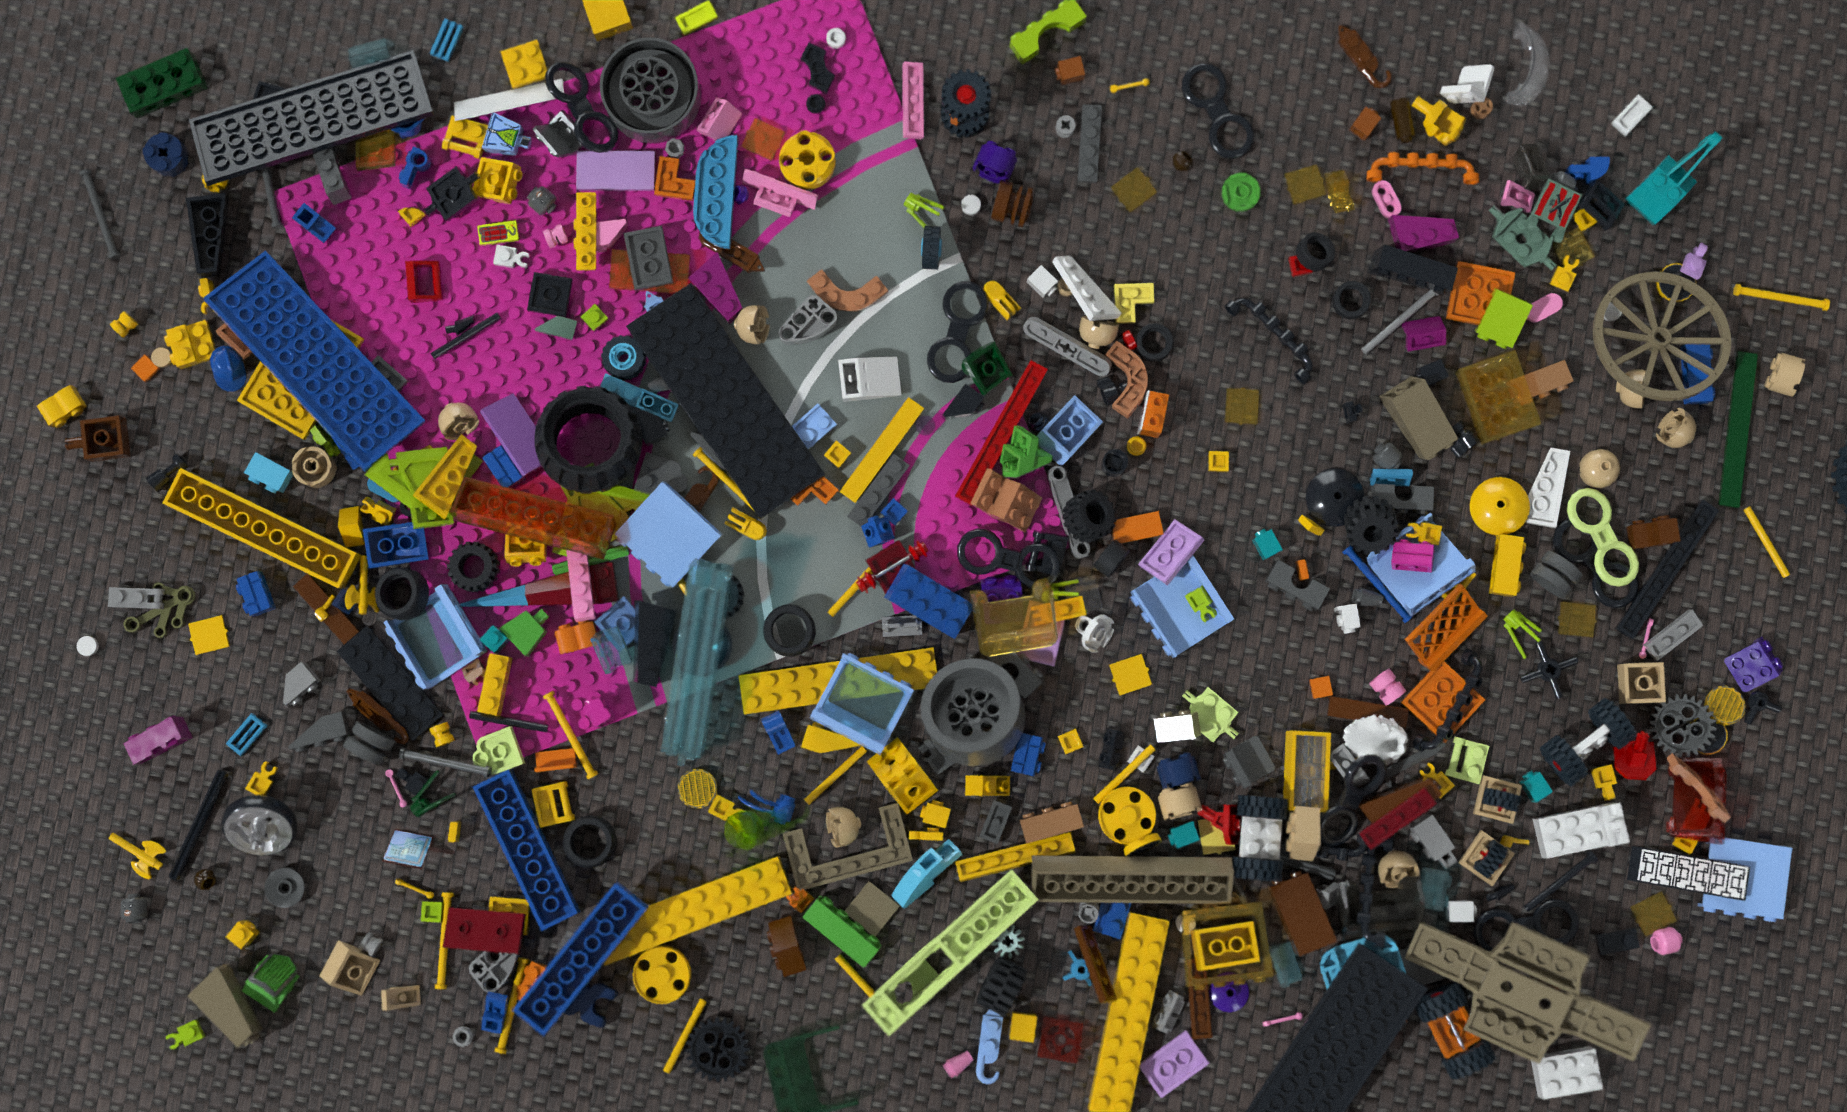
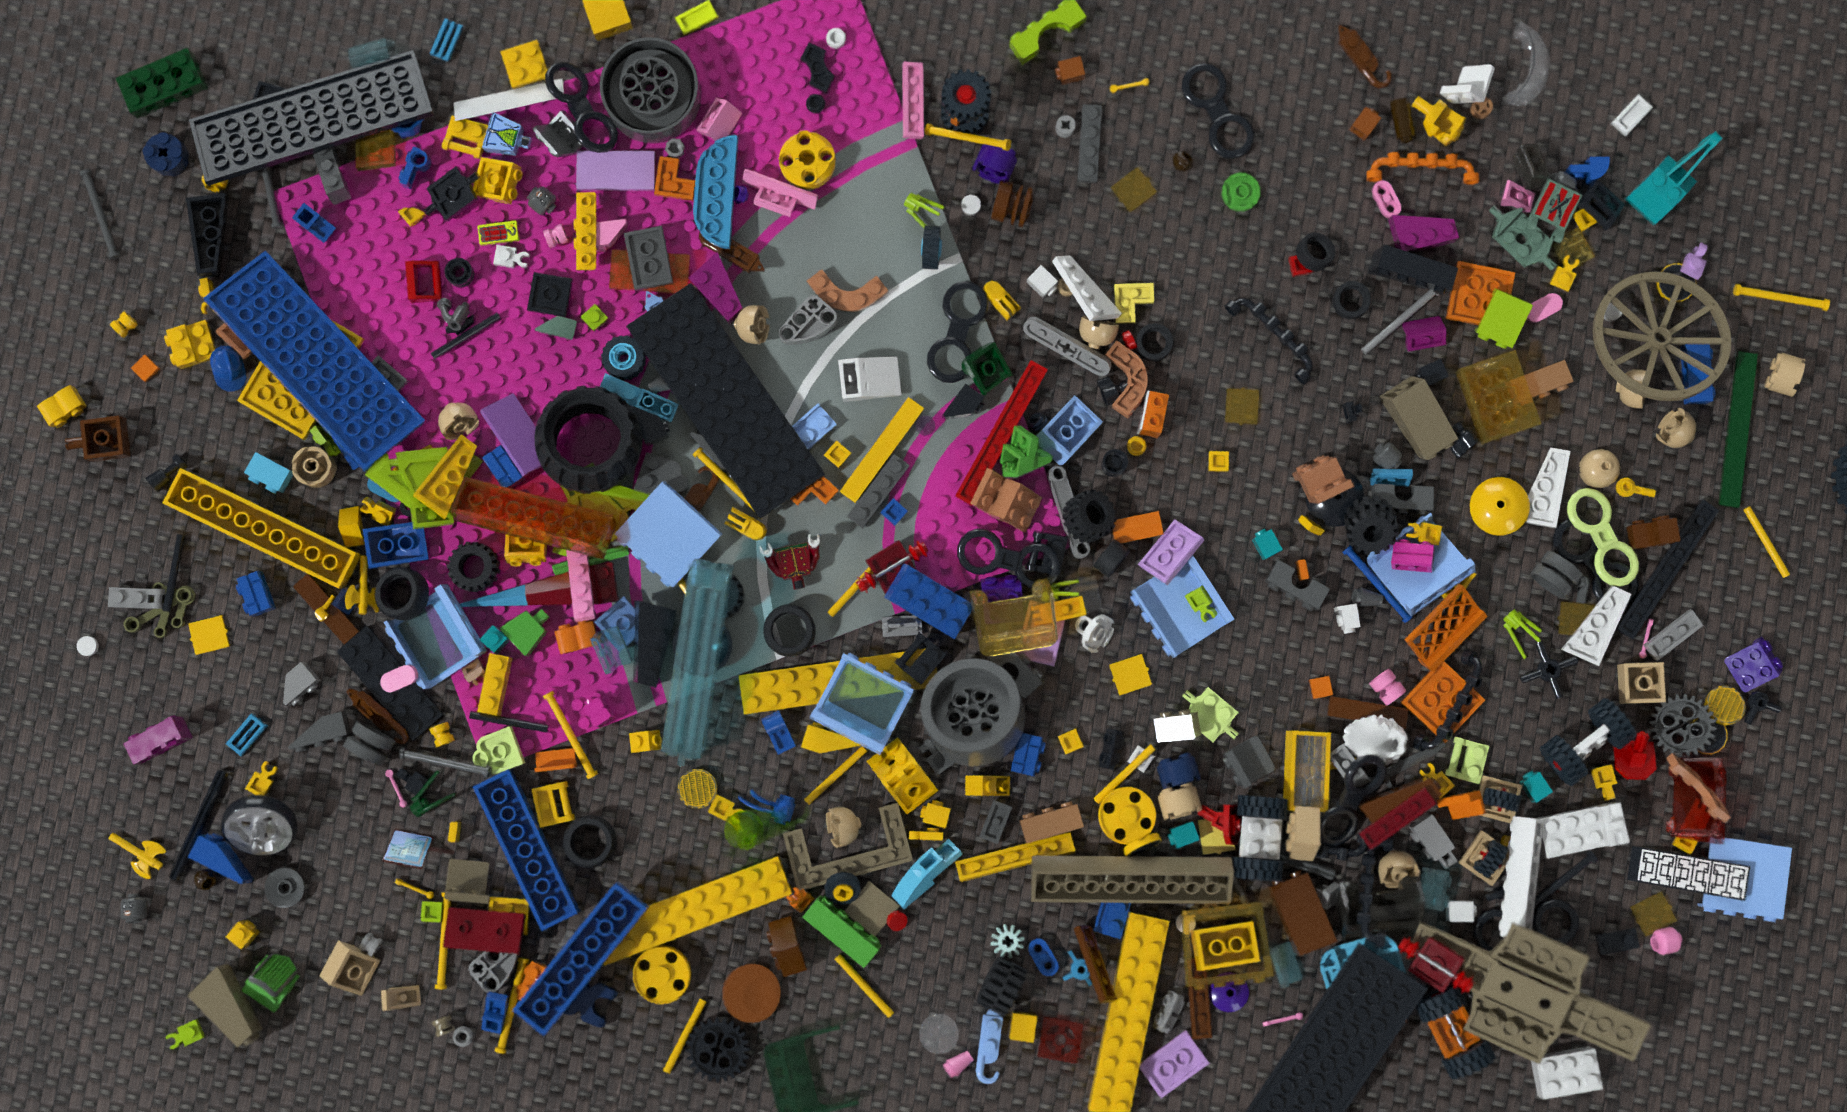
tan tile [151,347,172,368] -> none
piece [741,118,785,161] -> none
blue brick [861,515,895,548] -> none
yellowish green piece [862,869,1038,1036] -> none
light grey wheel [1079,902,1099,923] -> none
clear yellow piece [1284,164,1326,205] -> none
clear yellow slope [1325,170,1354,213] -> none
yellow brick [1489,534,1526,597] -> none
none -> black bar [163,534,185,613]
none -> blue slope [188,833,254,884]
none -> bright pink tile [380,665,418,692]
none -> dark tan wheel [432,1015,456,1037]
none -> dark grey plant [437,298,470,331]
none -> black wheel [444,258,475,288]
none -> dark tan bracket [444,859,489,904]
none -> yellow bracket [629,730,662,753]
none -> dark orange piece [722,964,780,1023]
none -> dark red torso [759,534,820,590]
none -> black wheel [825,872,861,905]
none -> red tile [887,910,907,931]
none -> black plate [894,632,946,685]
none -> clear tile [919,1014,959,1054]
none -> yellow bar [924,124,1011,151]
none -> blue plate [1028,938,1058,976]
none -> nougat bracket [1292,455,1354,504]
none -> dark red plate [1398,936,1475,994]
none -> orange panel [1437,790,1486,820]
none -> white brick [1499,816,1544,937]
none -> white wing [1561,586,1631,666]
none -> dark grey arm [1576,576,1590,604]
none -> yellow plate [1616,478,1656,497]

